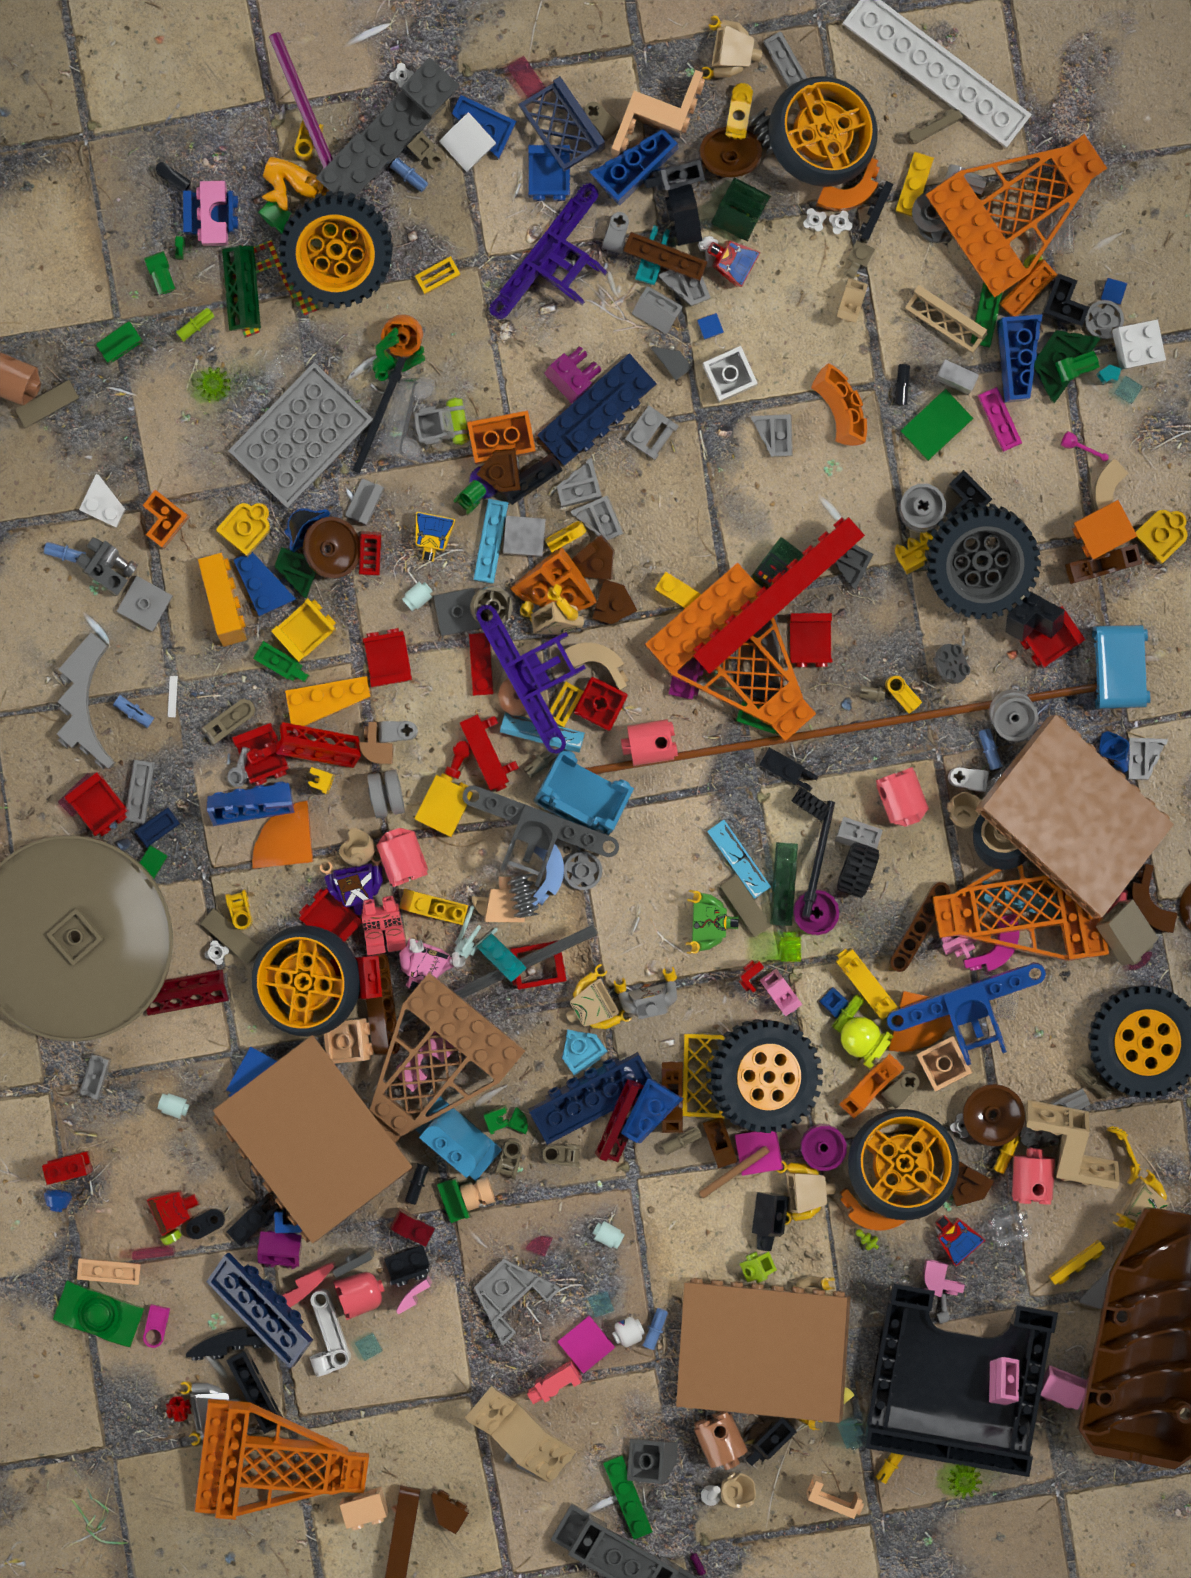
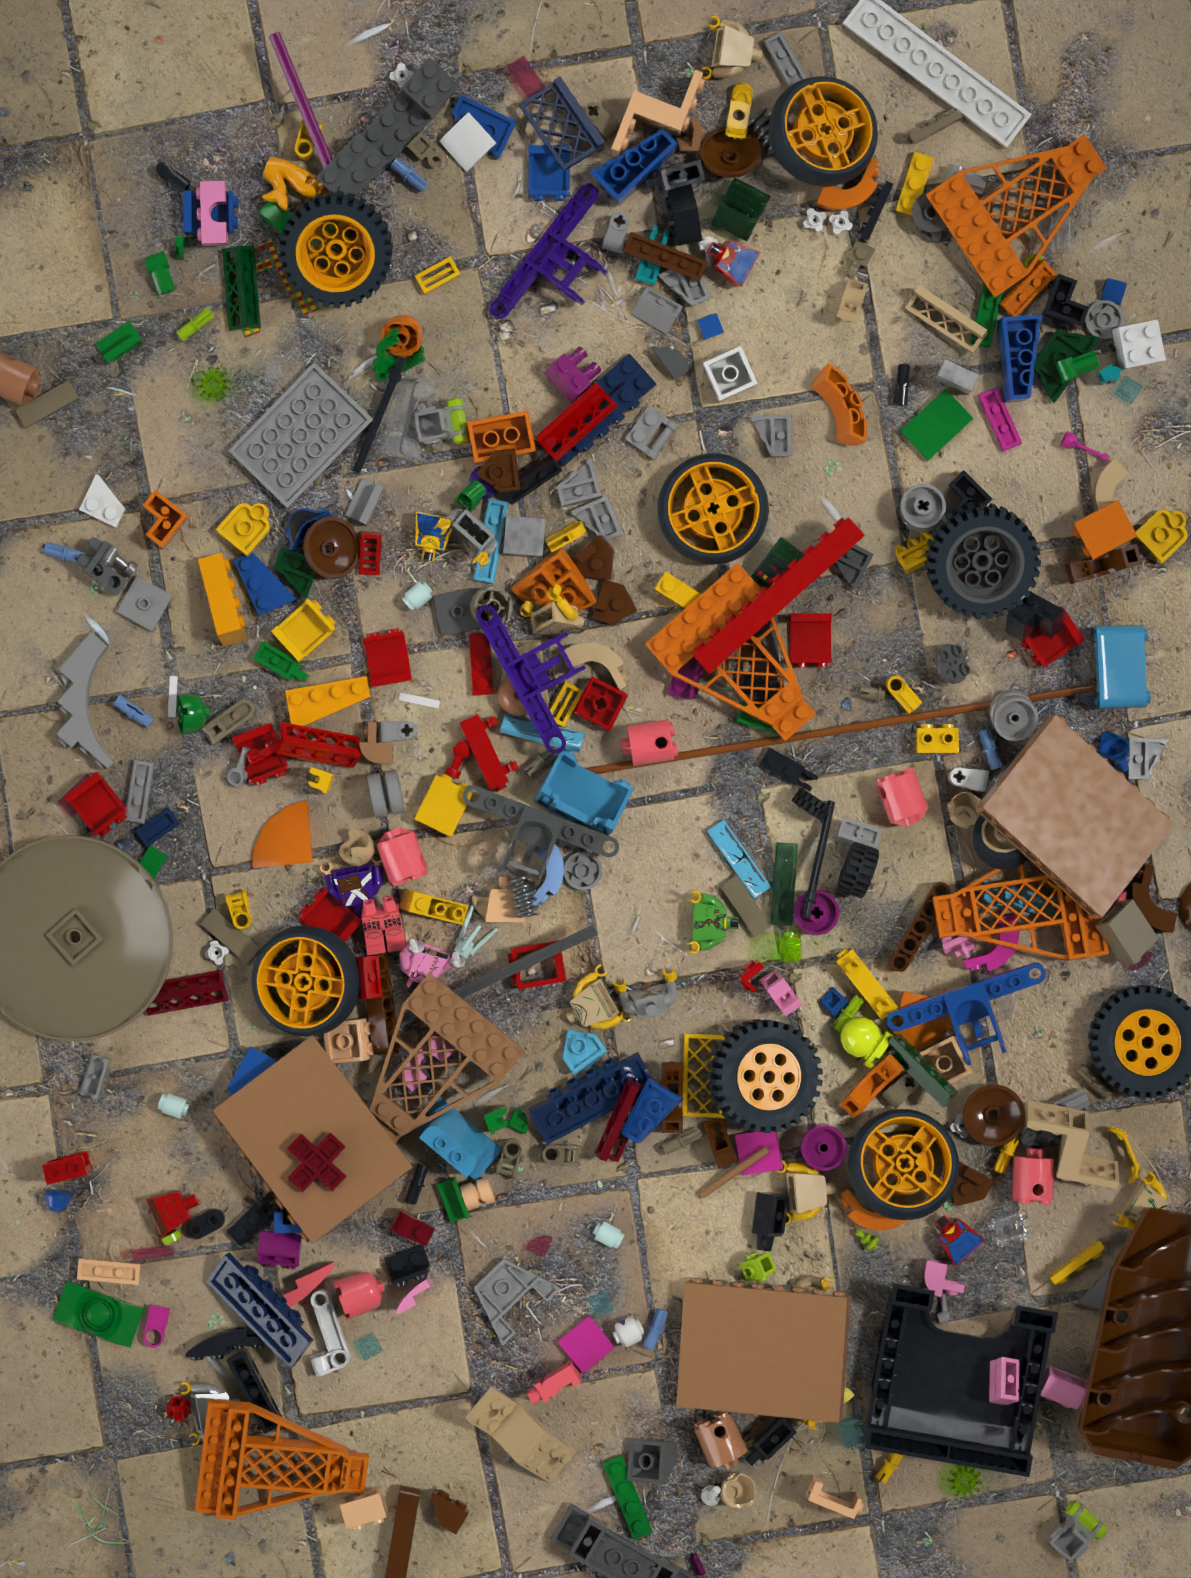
blue wedge [207,782,295,826] -> none
dark grey plate [332,1247,375,1277] -> none
teal plate [476,933,527,982] -> none
none -> green cylinder [176,693,210,734]
none -> dark red plate [287,1132,347,1192]
none -> white piece [399,693,440,708]
none -> light grey torso [434,509,497,569]
none -> red fence [535,382,618,462]
none -> wheel [657,453,769,565]
none -> medium nougat bracket [676,119,705,152]
none -> dark green fence [886,1034,958,1108]
none -> yellow brick [916,724,959,753]
none -> light grey piece [1049,1499,1108,1561]

